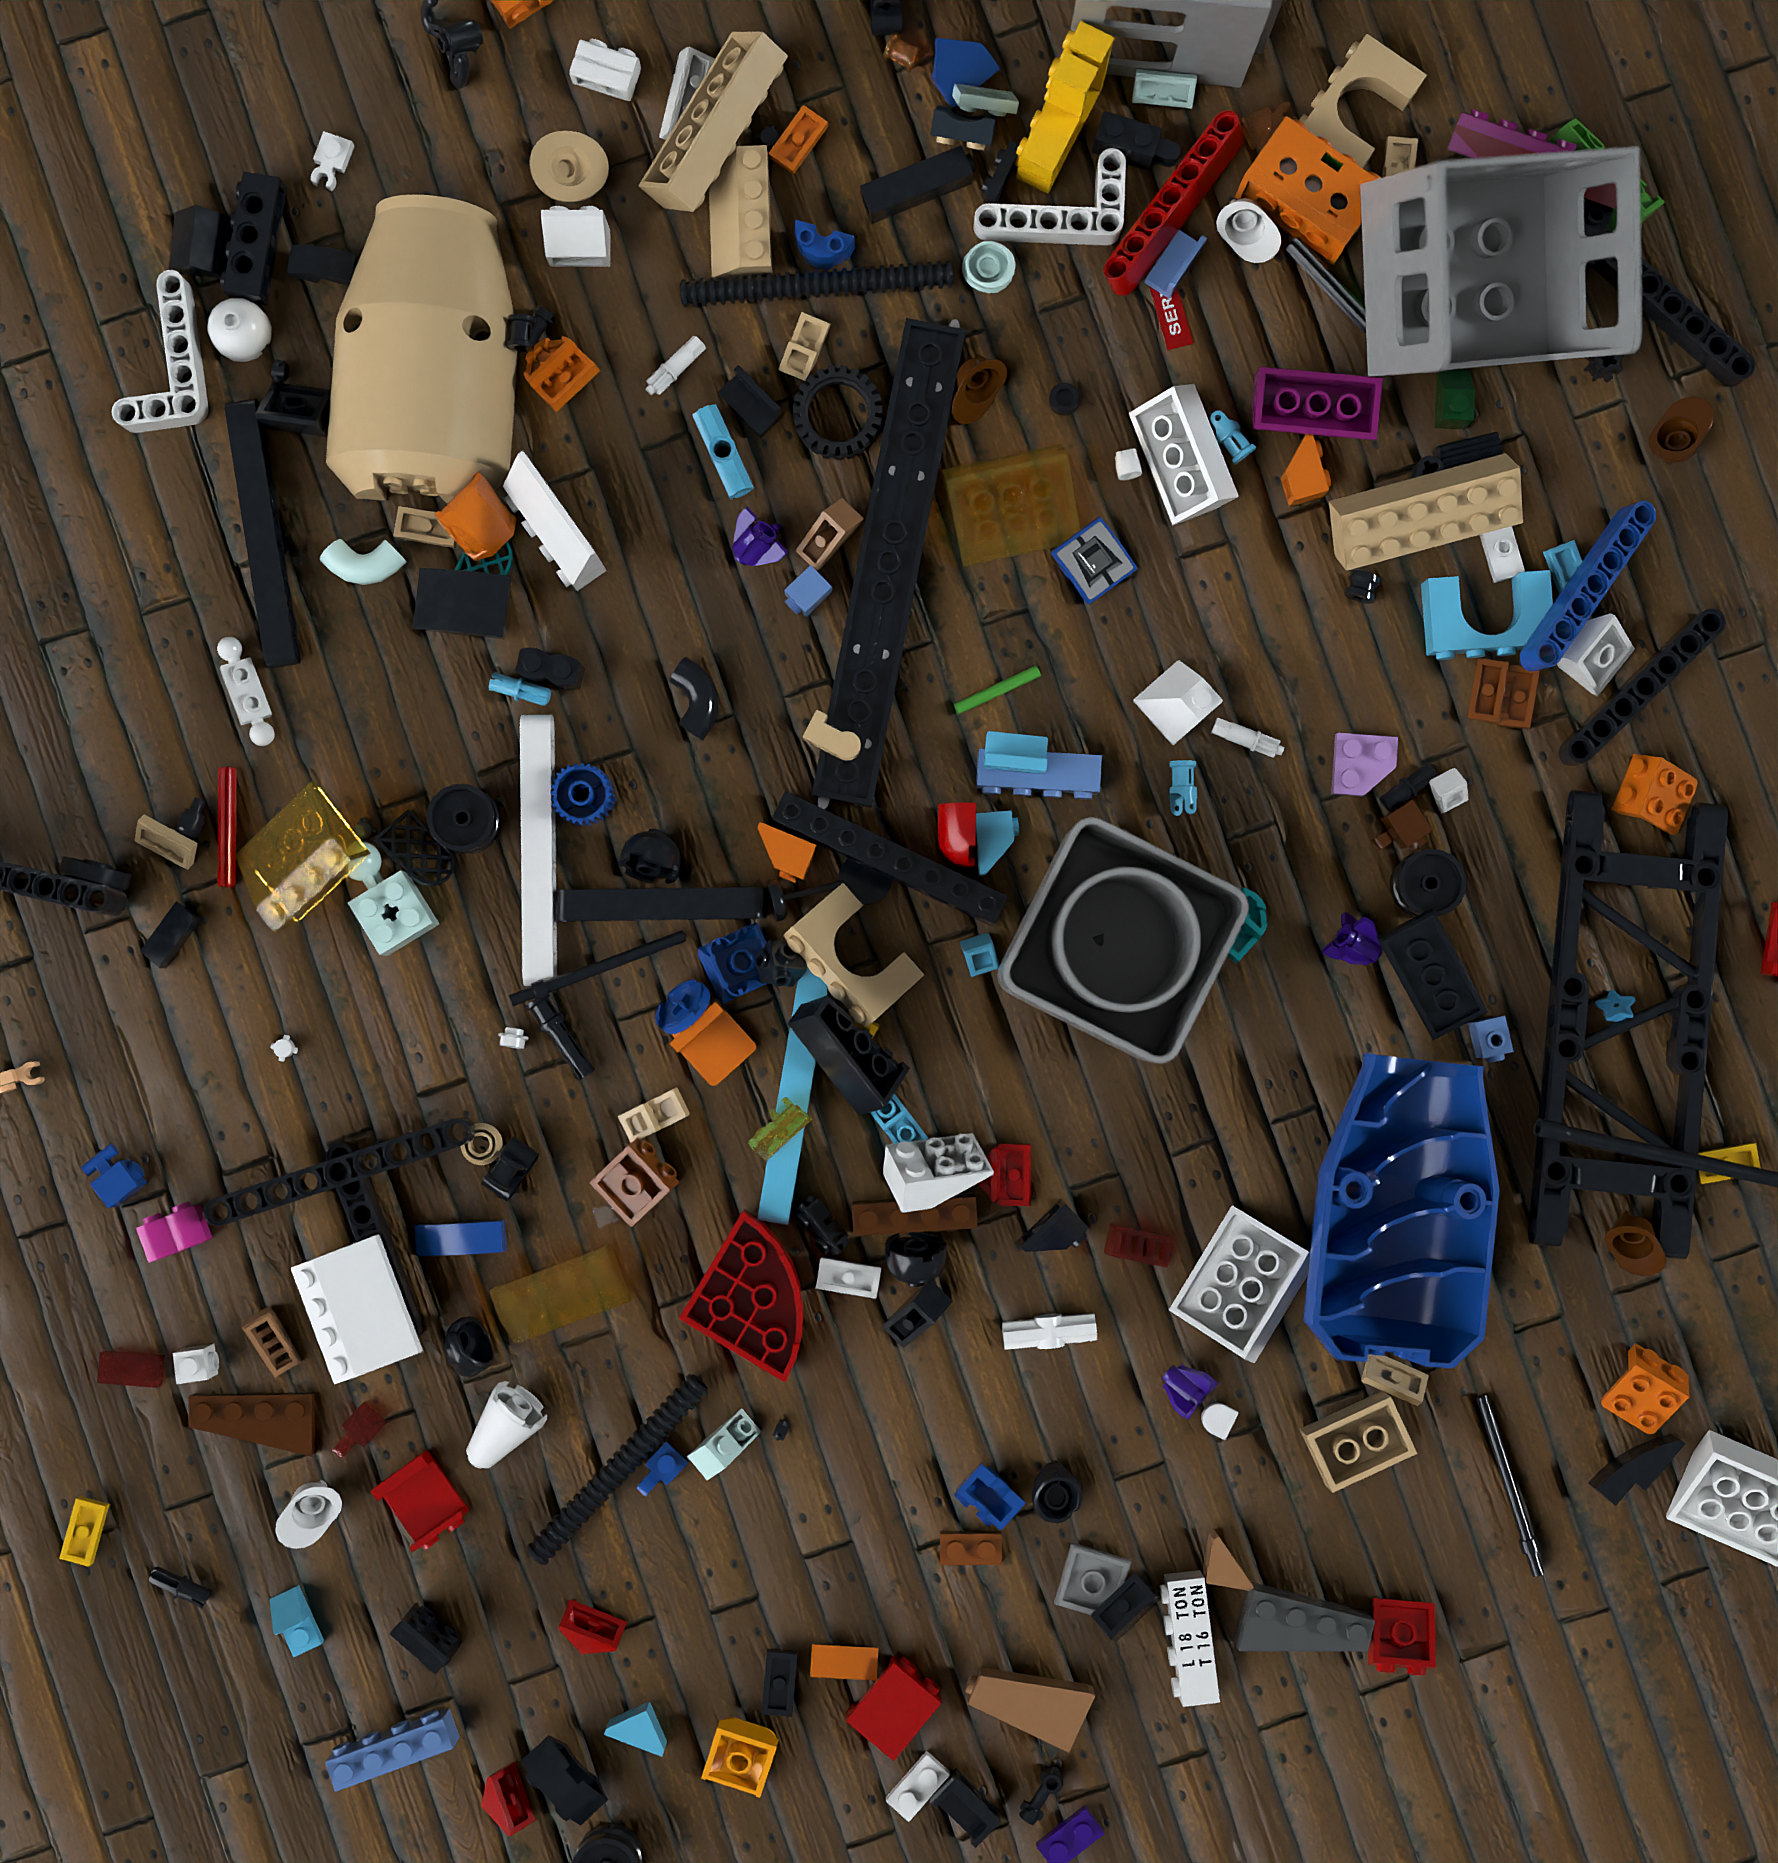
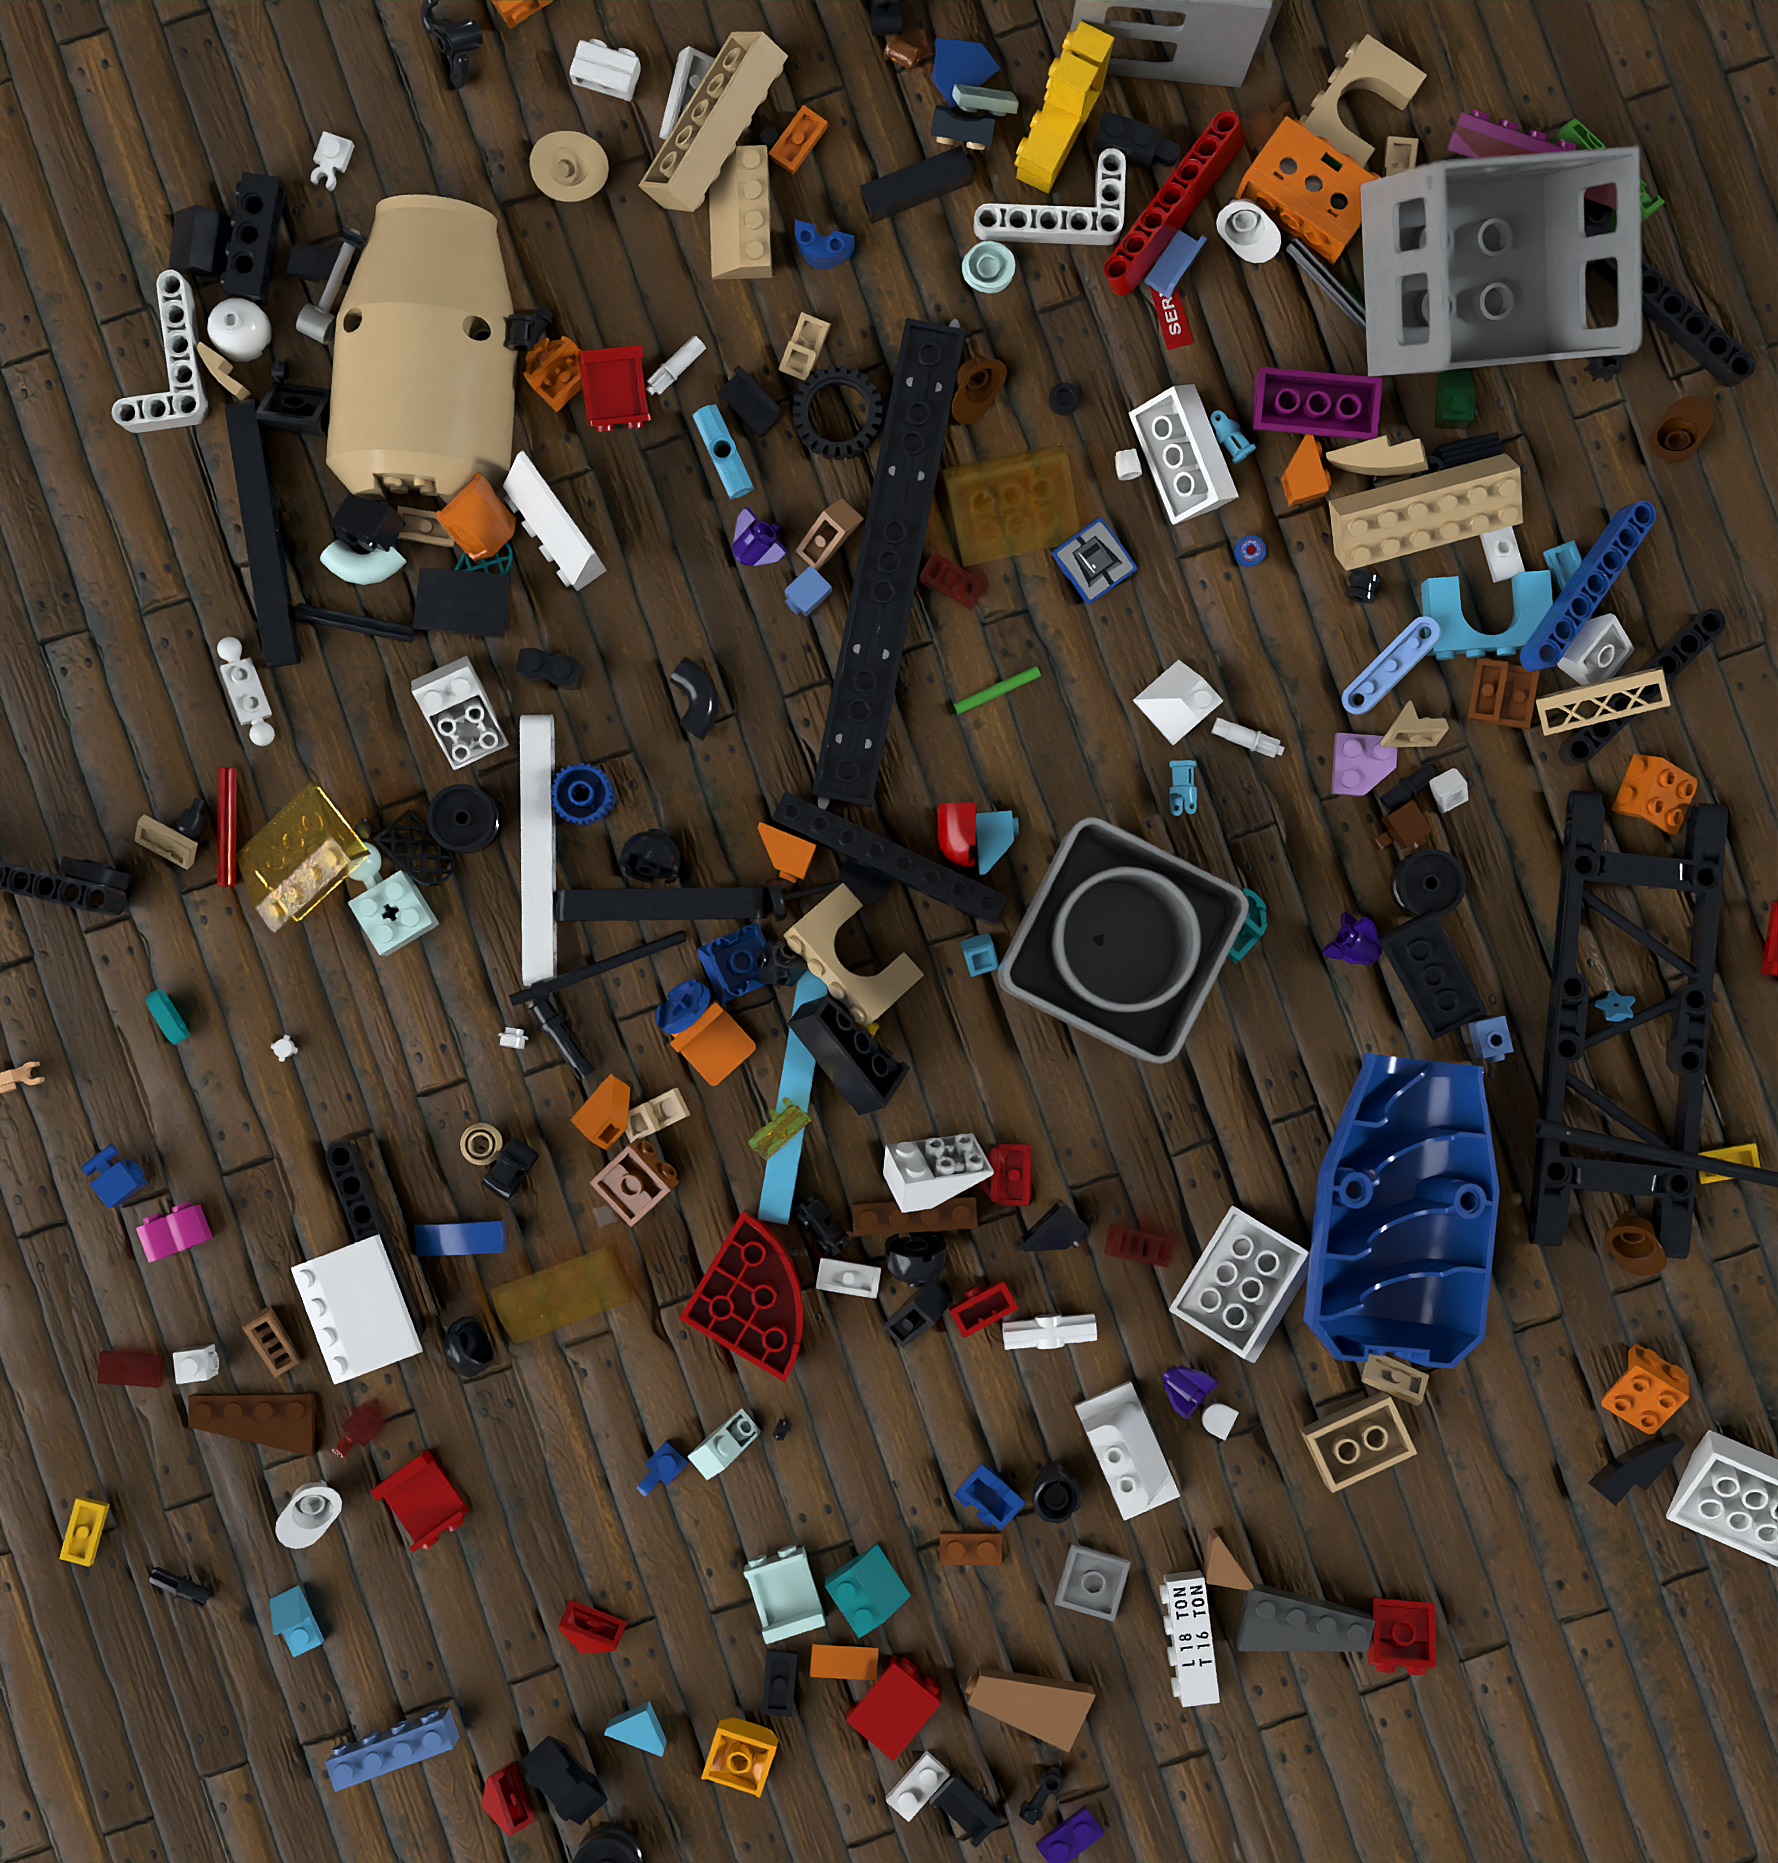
black slope [140,901,202,969] -> none
black beam [203,1117,476,1226] -> none
black bracket [389,1603,462,1675] -> none
white cone [466,1381,547,1468] -> none
medium azure axle [489,672,551,706] -> none
black piece [526,1374,708,1565] -> none
white slope [541,206,610,267] -> none
black piece [680,260,954,308] -> none
tan leg [803,709,861,761] -> none
medium azure slope [870,1094,929,1144] -> none
medium blue brick [976,749,1102,800] -> none
black plate [981,140,1019,204] -> none
medium azure panel [983,731,1048,774] -> none
black panel [1090,1573,1161,1641] -> none
light aqua plate [1132,69,1197,109] -> none
black bar [1476,1394,1545,1577] -> none
none -> teal beam [144,988,190,1045]
none -> tan slope [196,342,251,401]
none -> black axle [295,603,416,643]
none -> light grey piece [296,227,366,345]
none -> black brick [330,493,406,552]
none -> white slope [411,656,509,770]
none -> orange slope [571,1073,630,1151]
none -> red panel [577,345,651,432]
none -> light aqua panel [743,1545,826,1644]
none -> teal slope [825,1543,911,1638]
none -> clear red slope [919,551,986,611]
none -> red brick [948,1277,1018,1338]
none -> white windscreen [1074,1381,1180,1521]
none -> blue tile [1234,535,1266,567]
none -> tan slope [1326,435,1429,476]
none -> light blue plate [1342,616,1441,715]
none -> tan slope [1380,700,1449,748]
none -> tan fence [1536,666,1671,736]

